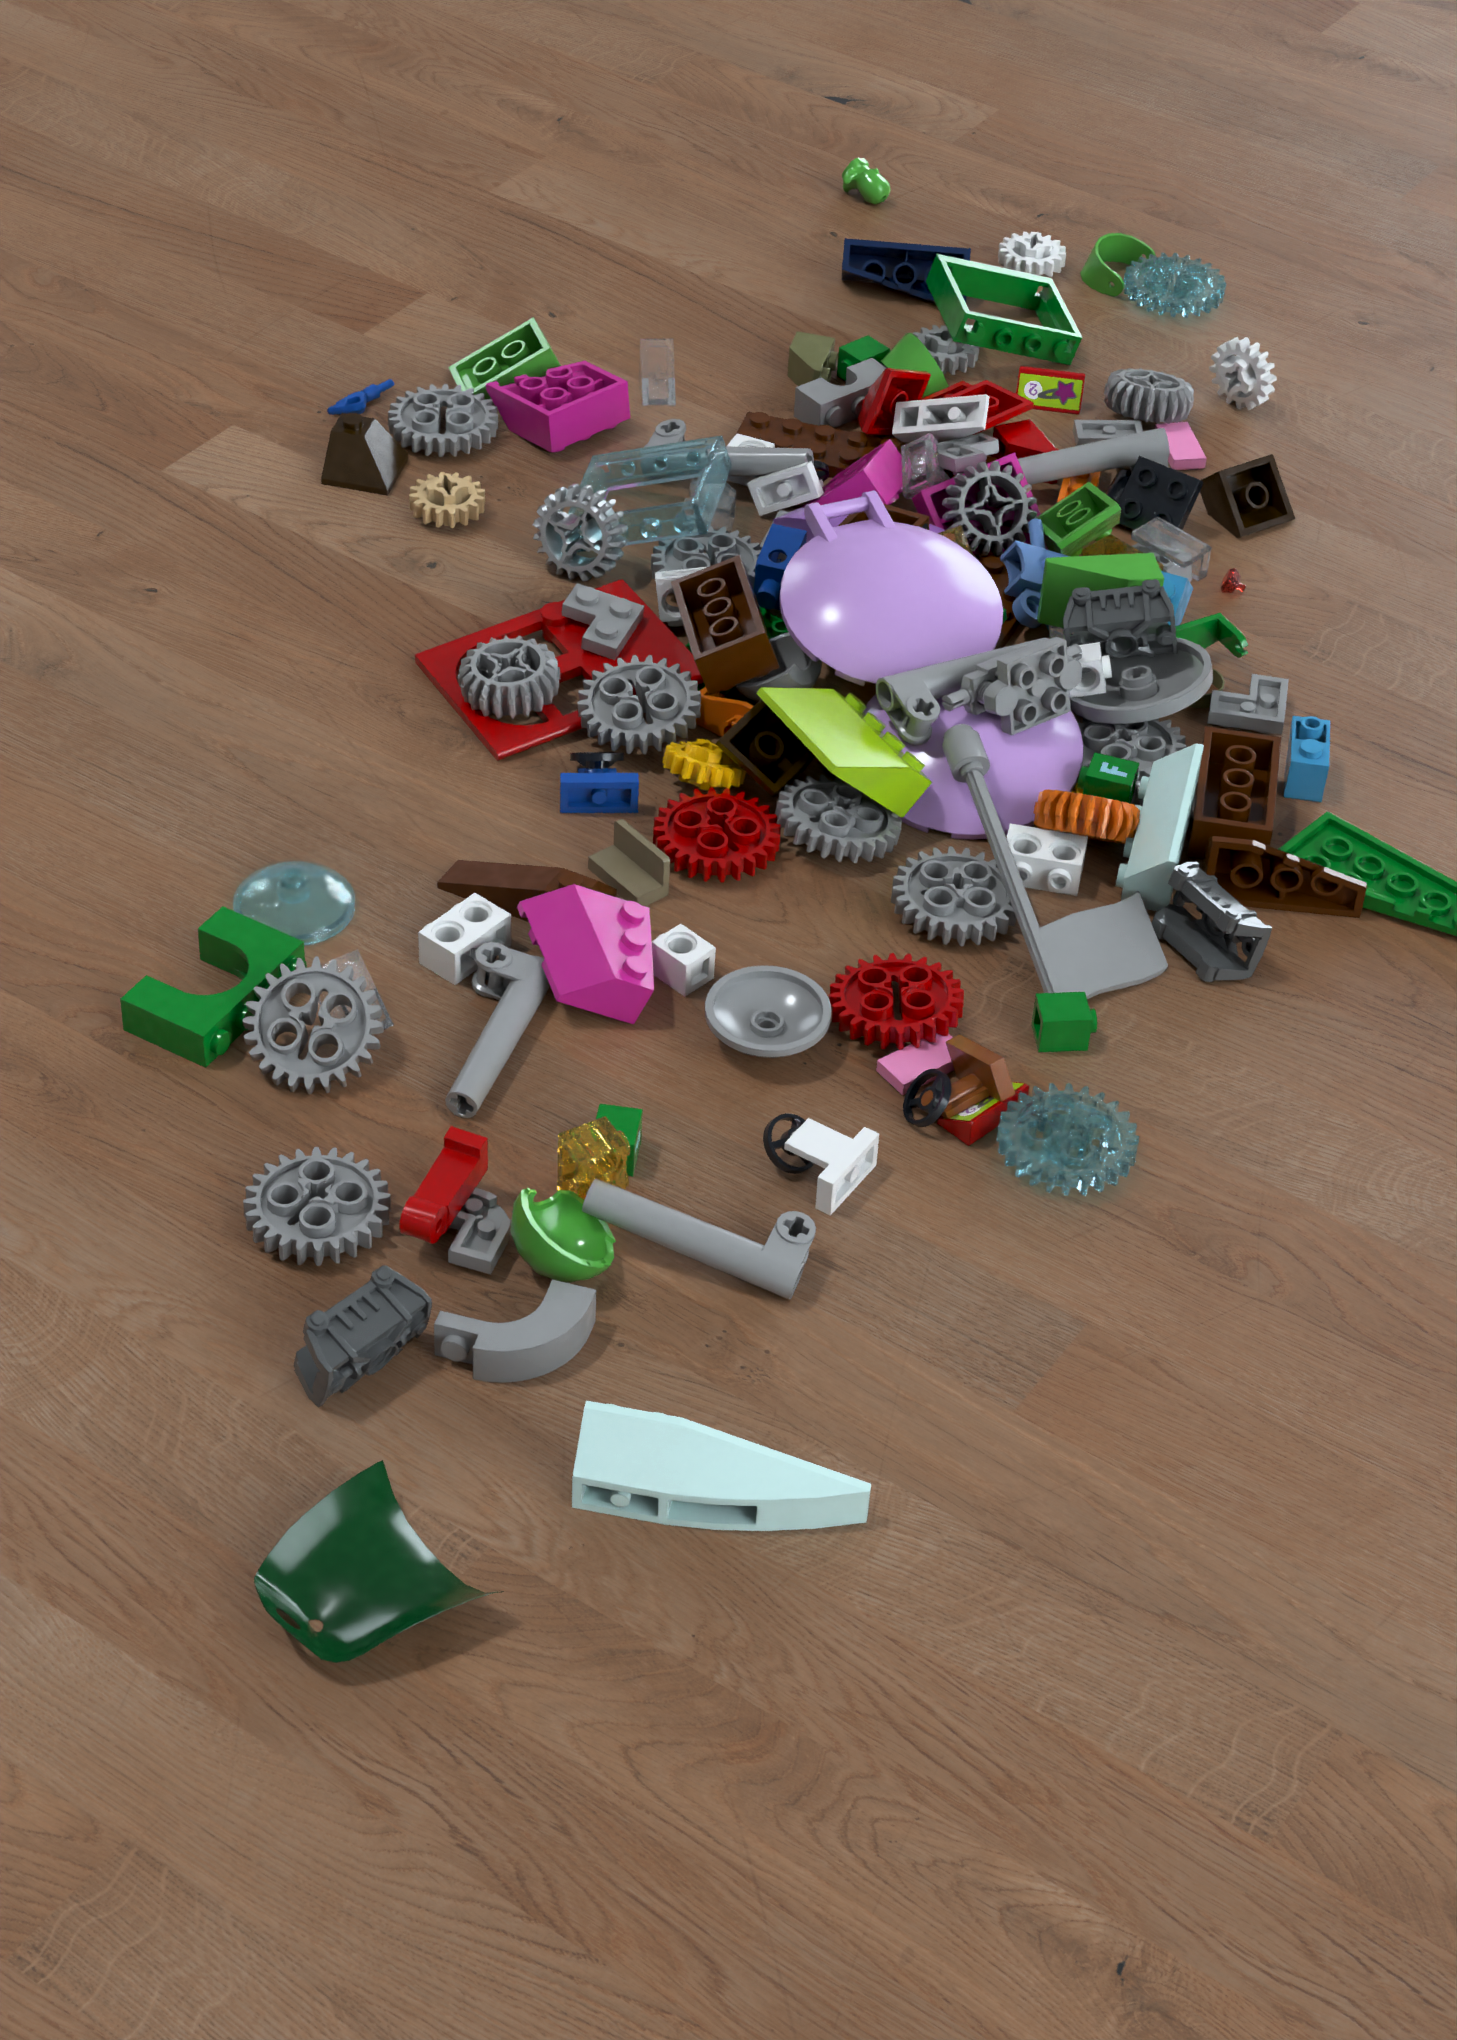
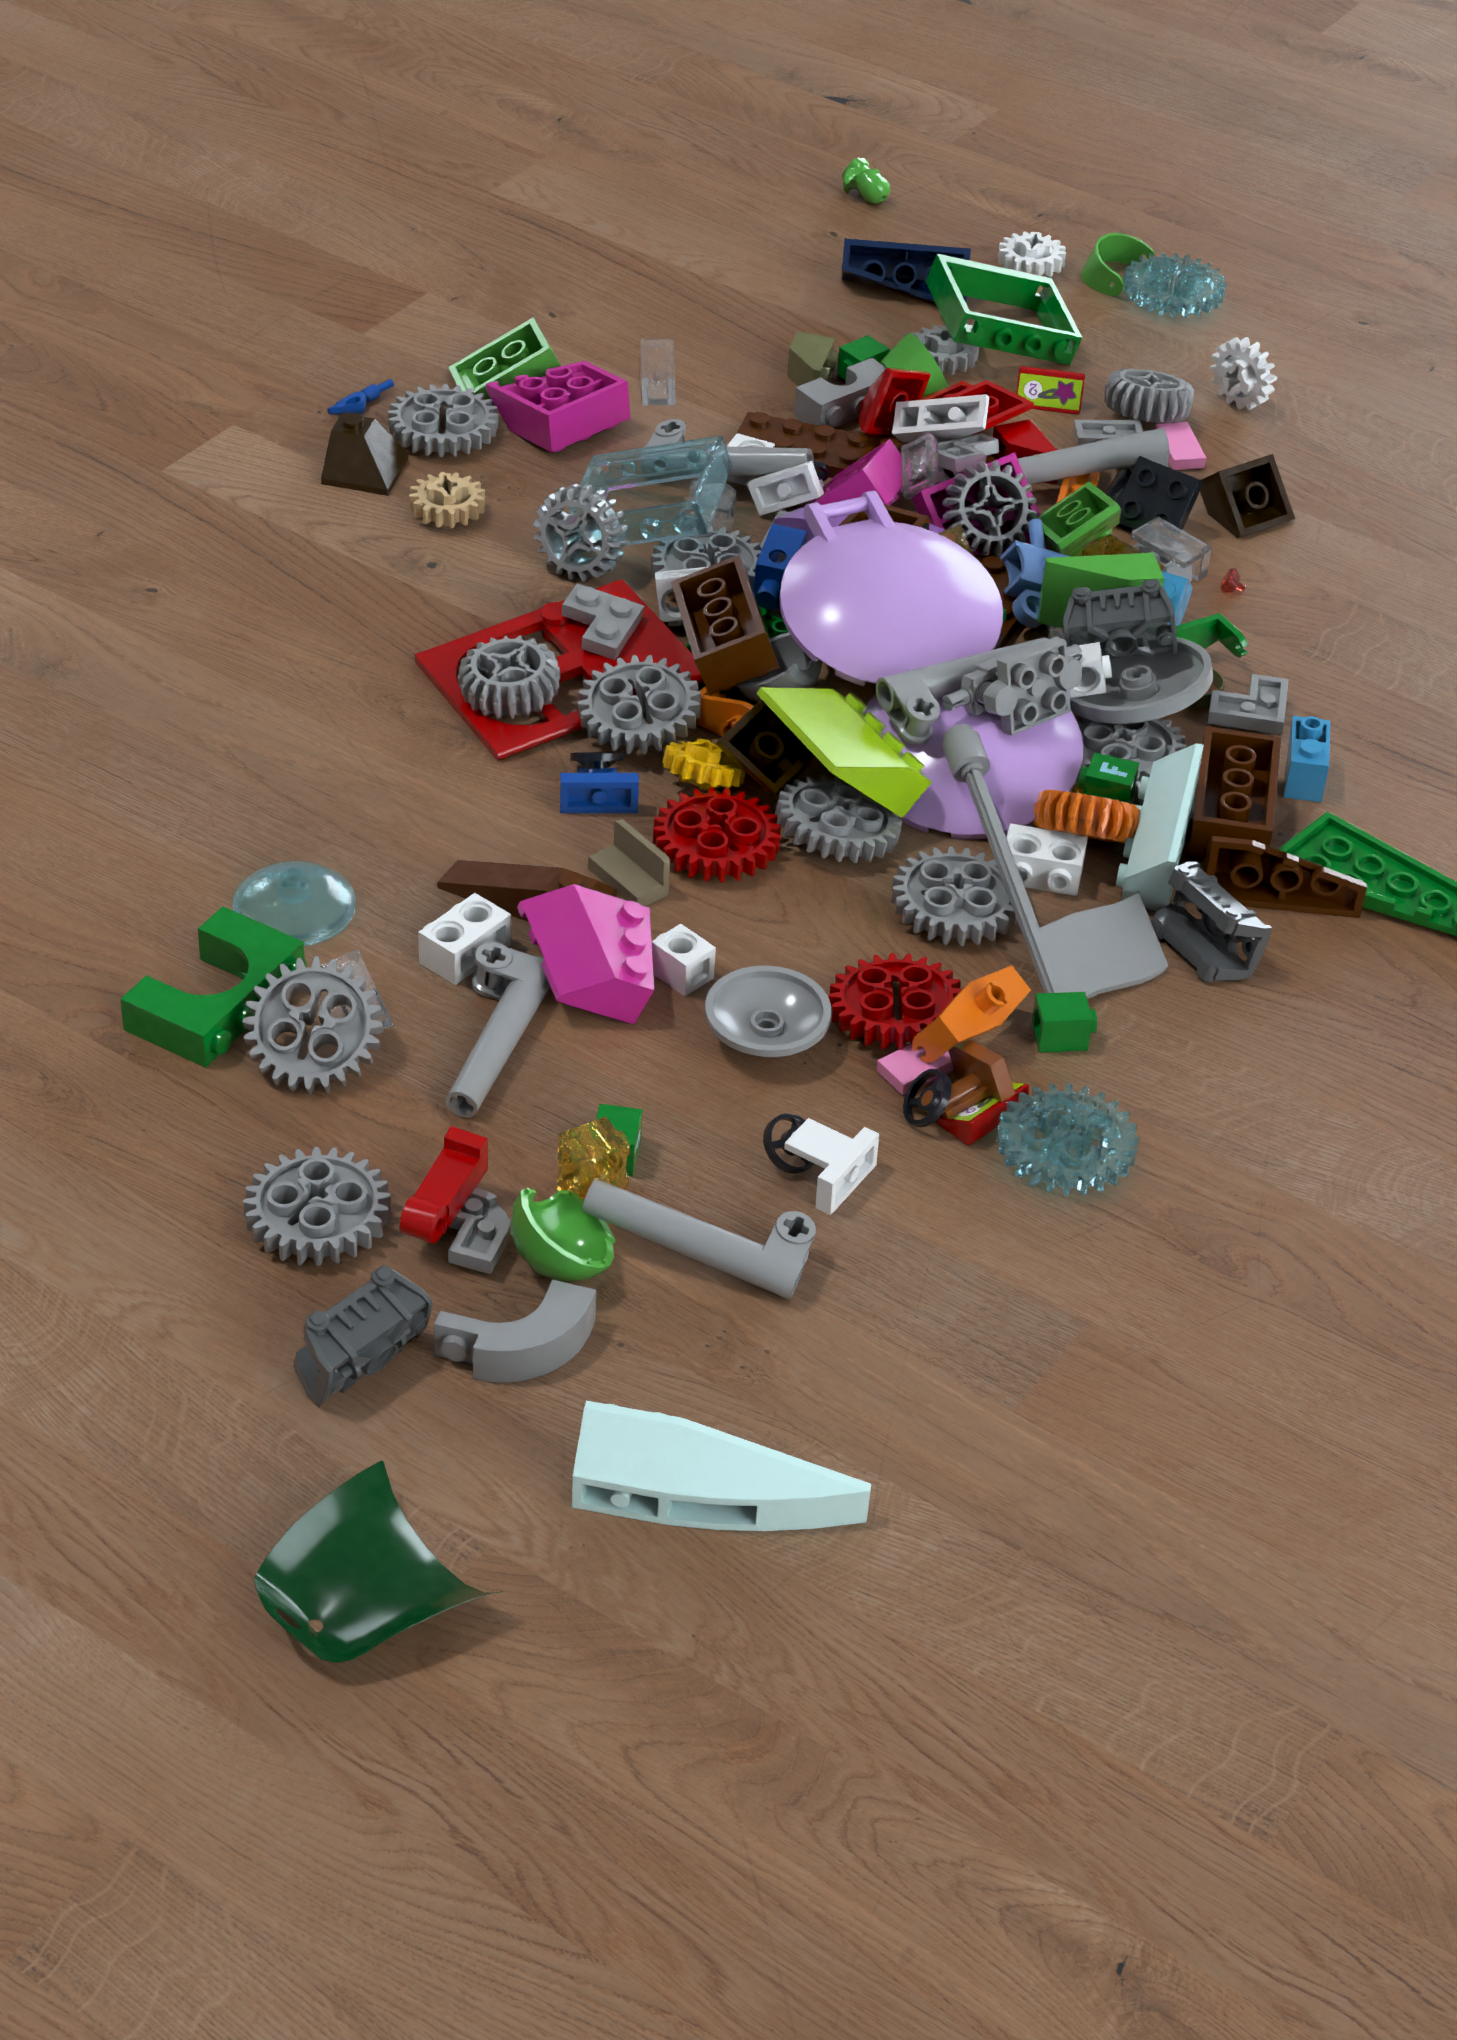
none -> orange piece [912,965,1031,1063]

